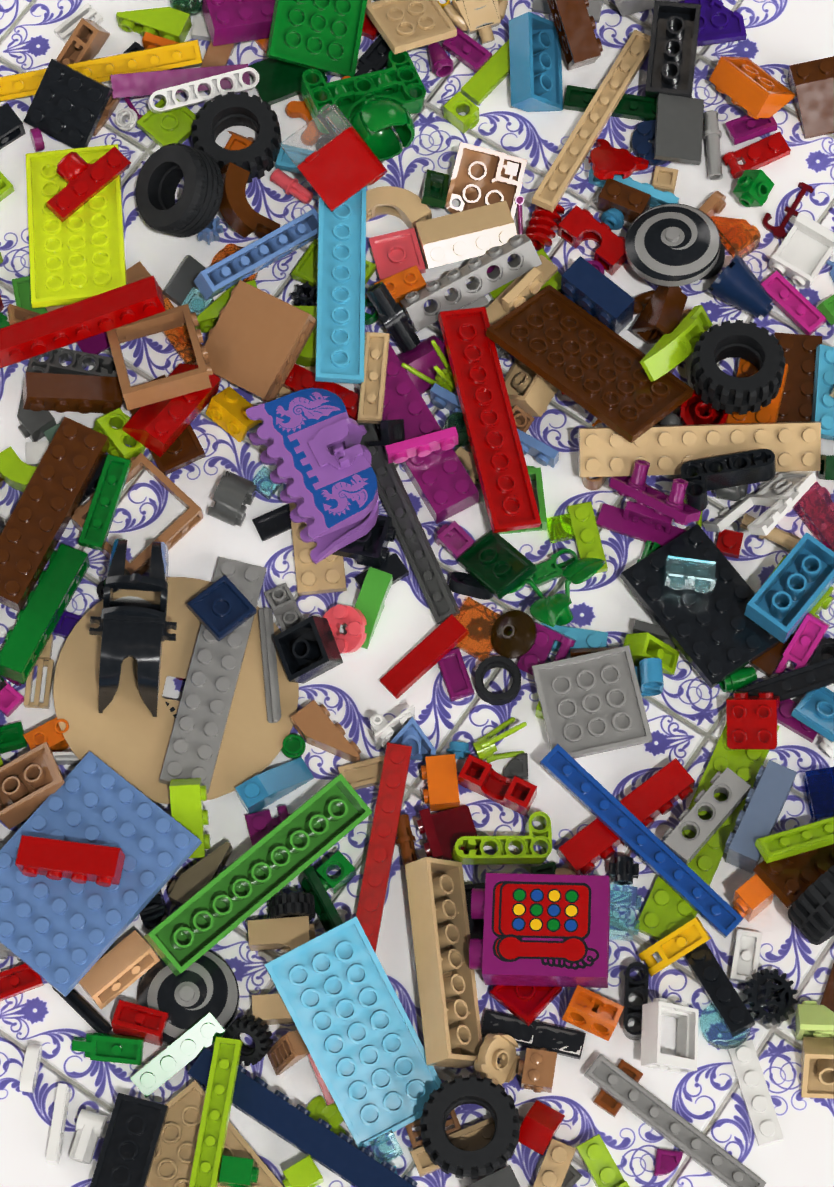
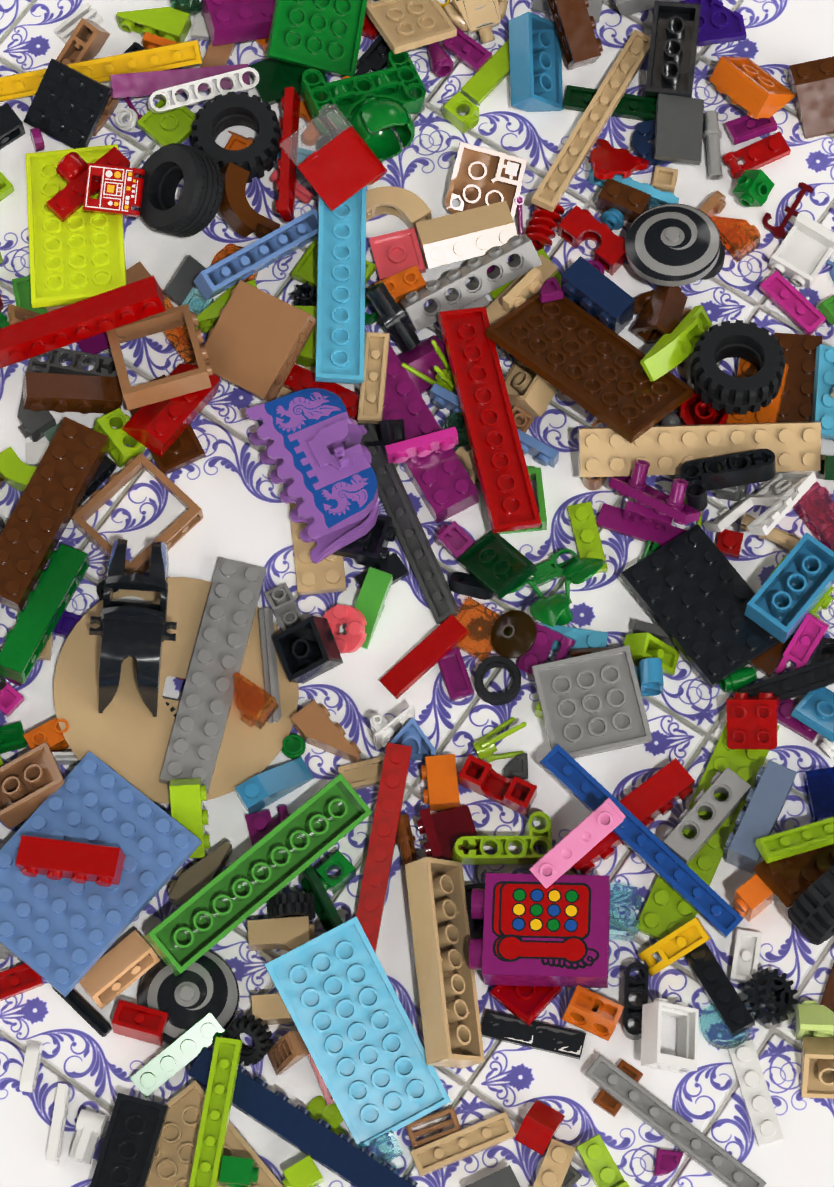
tan tile [24,659,55,709] -> none
green hinge [72,1032,144,1065] -> none
green plate [78,454,132,551] -> none
black gear [140,890,169,930] -> none
dark blue plate [187,575,257,642] -> none
medium blue gear [197,217,224,245] -> none
yellow bracket [206,386,262,442] -> none
dark grey brick [208,471,257,527] -> none
clear light blue plate [251,465,283,500] -> none
black tile [252,504,292,542] -> none
black tyre [420,1074,520,1180] -> none
dark green plate [421,169,450,209] -> none
dark azure plate [446,741,471,760] -> none
tan plate [474,1033,520,1086] -> none
medium nougat head [517,1048,557,1093] -> none
clear neon green tile [547,514,575,544] -> none
black gear [609,856,639,885] -> none
clear light blue bracket [664,555,717,593] -> none
dark blue cone [707,254,773,318] -> none
none -> red container [83,163,145,217]
none -> clear orange slope [233,672,279,730]
none -> red plate [275,87,300,222]
none -> bright pink fence [529,797,626,889]
none -> magenta tile [539,277,564,303]

